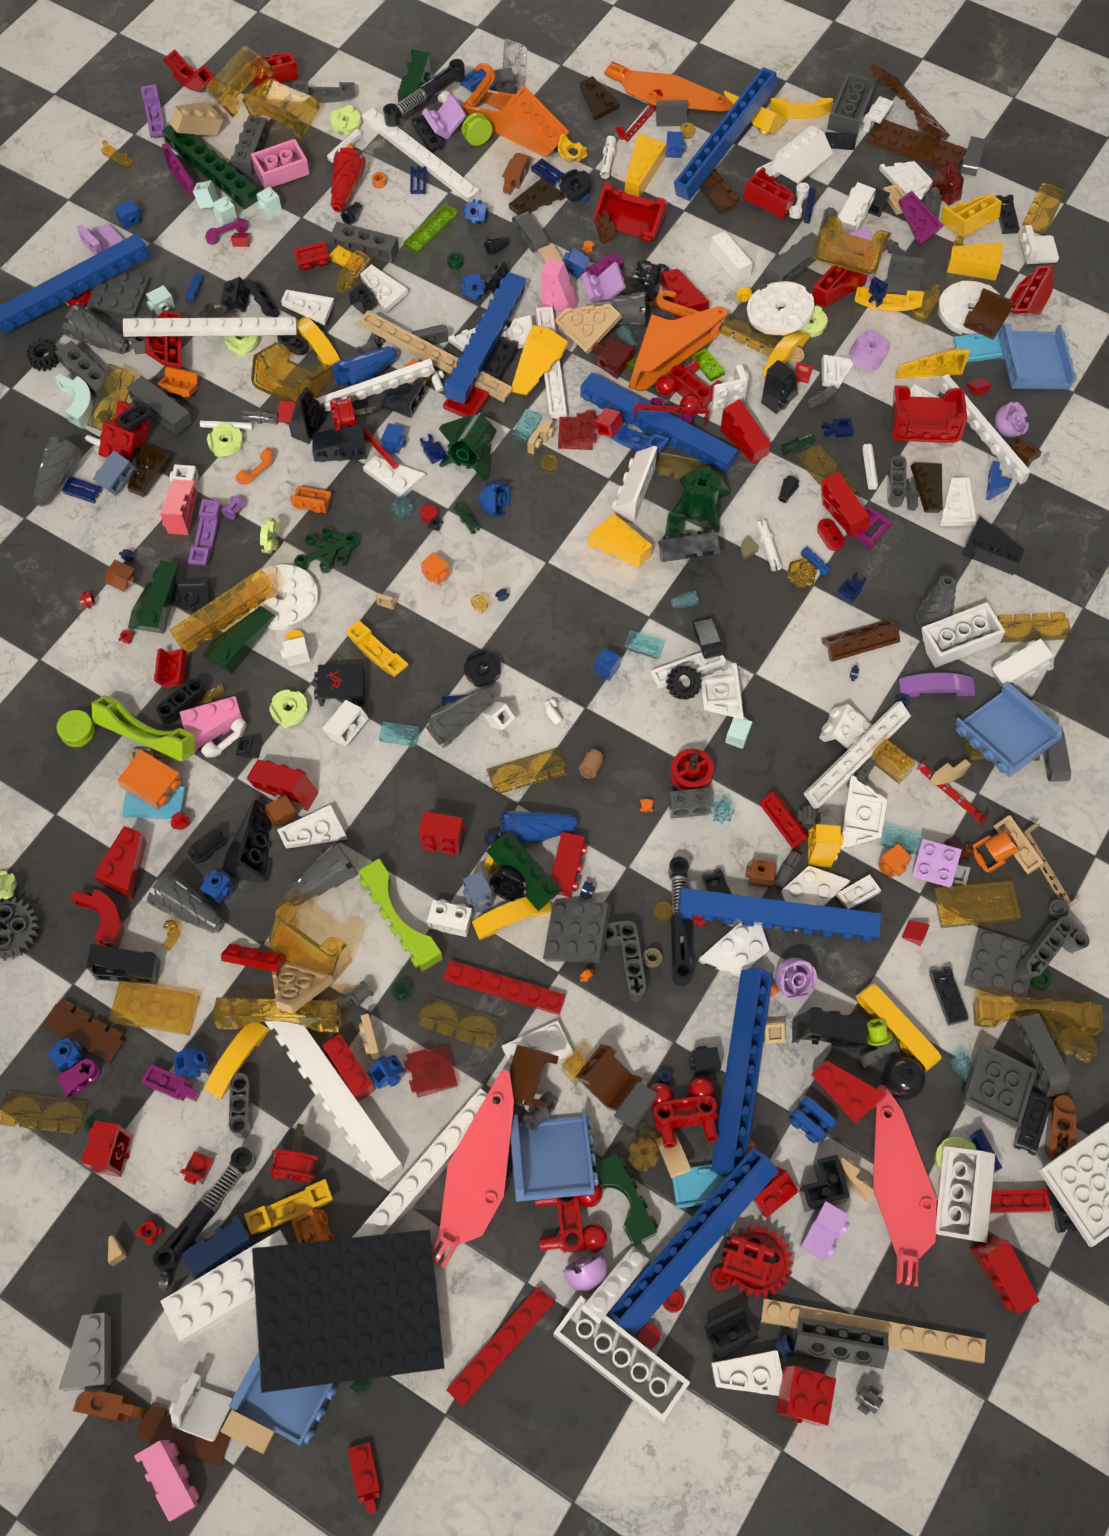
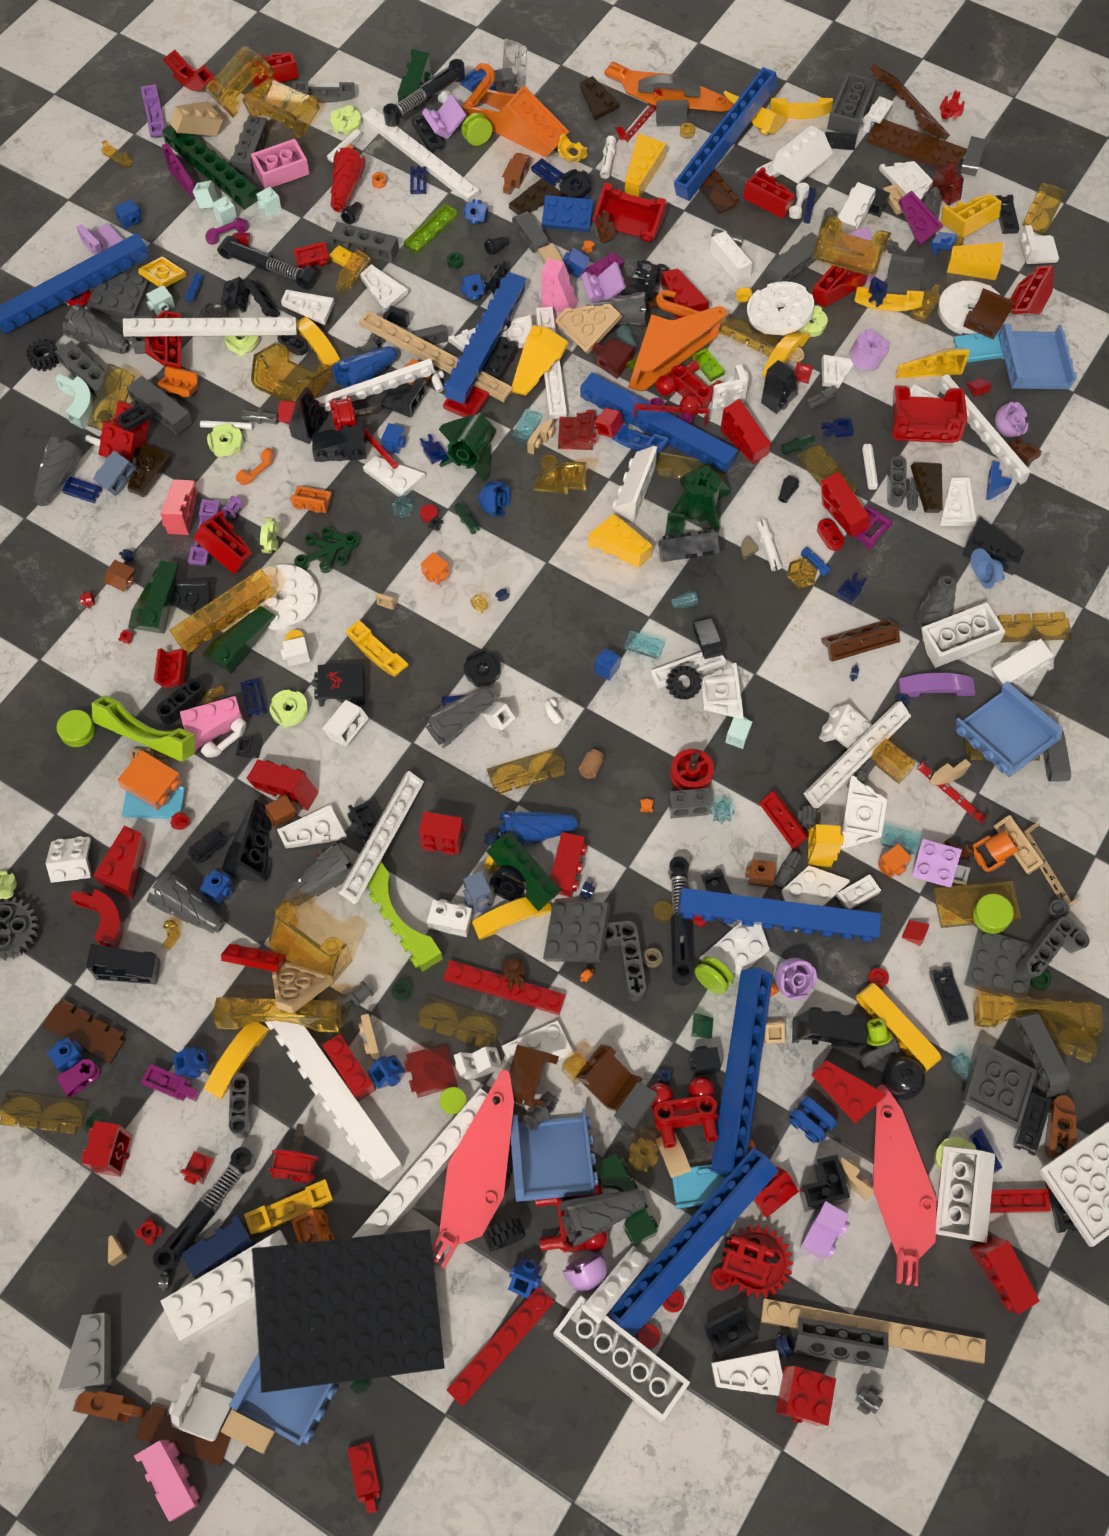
clear yellow plate [108,981,200,1036] -> none
white brick [170,464,199,487] -> none
black brick [349,284,376,314] -> none
clear light blue plate [379,721,420,747] -> none
blue brick [666,131,685,158] -> none
none -> white bracket [46,836,92,883]
none -> yellow tile [138,256,186,288]
none -> red wedge [193,510,252,574]
none -> black piece [217,236,318,290]
none -> clear blue tile [240,678,267,717]
none -> white plate [338,771,424,904]
none -> black bracket [347,800,380,842]
none -> black bracket [383,305,410,328]
none -> lime piece [439,1087,467,1115]
none -> white brick [454,1047,503,1080]
none -> black tyre [483,1218,526,1251]
none -> reddish brown plate [501,959,525,990]
none -> blue brick [508,1258,542,1299]
none -> clear yellow brick [533,462,588,494]
none -> blue plate [541,195,593,232]
none -> dark grey cone [560,1188,647,1246]
none -> dark grey slope [638,75,700,97]
none -> clear green slope [691,1013,713,1039]
none -> lime head [694,956,734,995]
none -> dark grey axle [711,228,744,247]
none -> red tile [867,968,889,989]
none -> blue bracket [931,232,958,255]
none -> red piece [939,90,965,121]
none -> medium blue piece [970,548,1005,589]
none -> lime head [973,894,1014,934]

